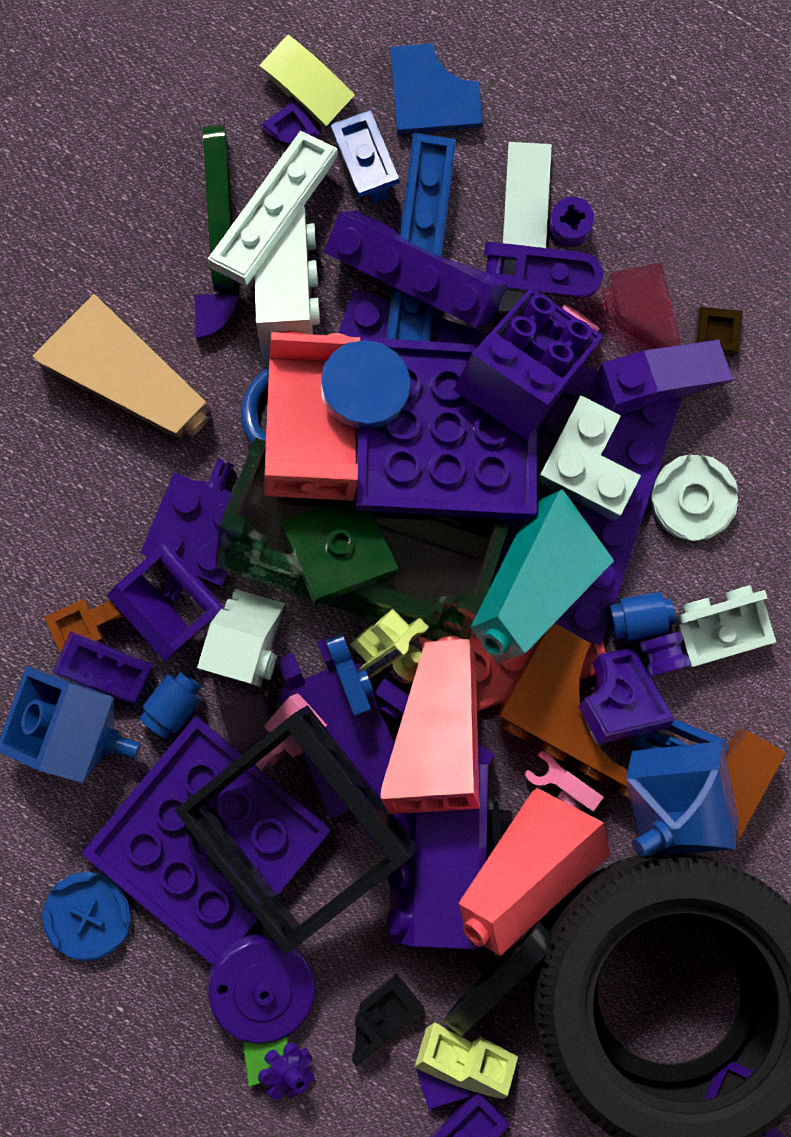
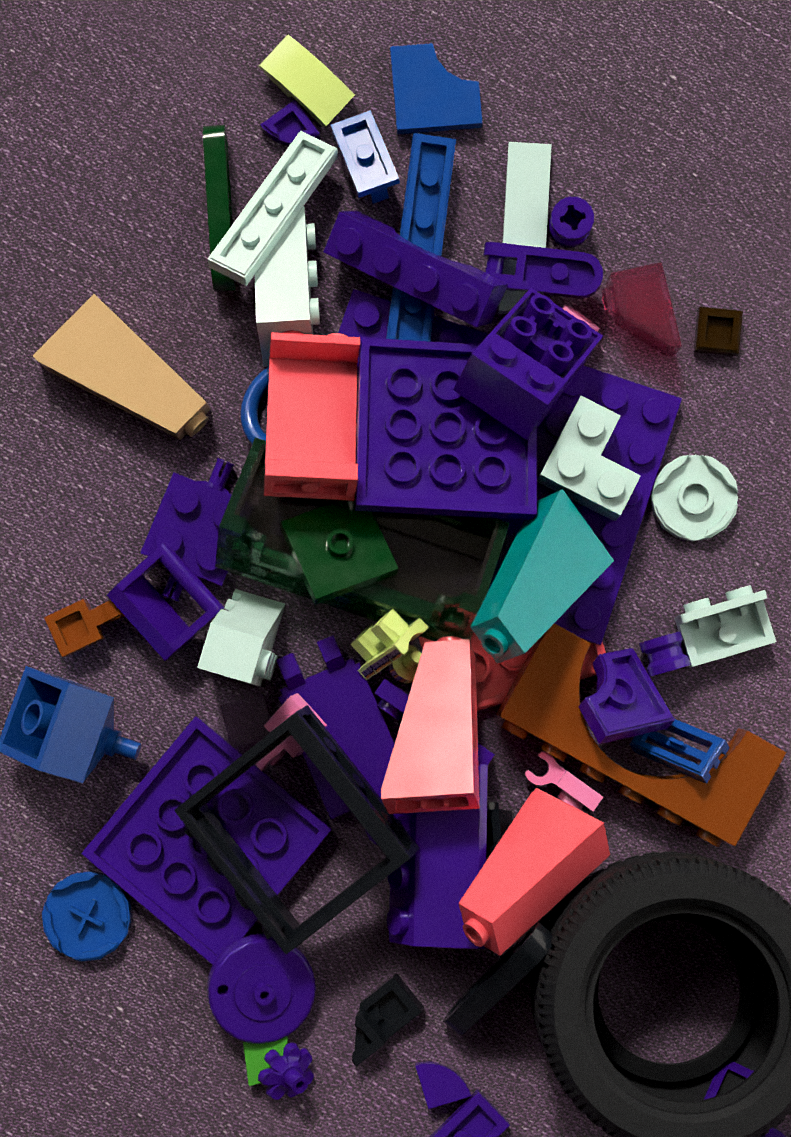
dark purple plate [53,631,153,705] -> none
blue brick [139,671,203,739] -> none
dark purple tile [195,294,239,340] -> none
blue tile [320,340,411,428] -> none
blue plate [326,634,375,715] -> none
yellowish green slope [414,1022,518,1099] -> none
dark purple slope [595,340,733,415] -> none
blue brick [609,591,676,642] -> none
blue piece [626,741,739,857] -> none

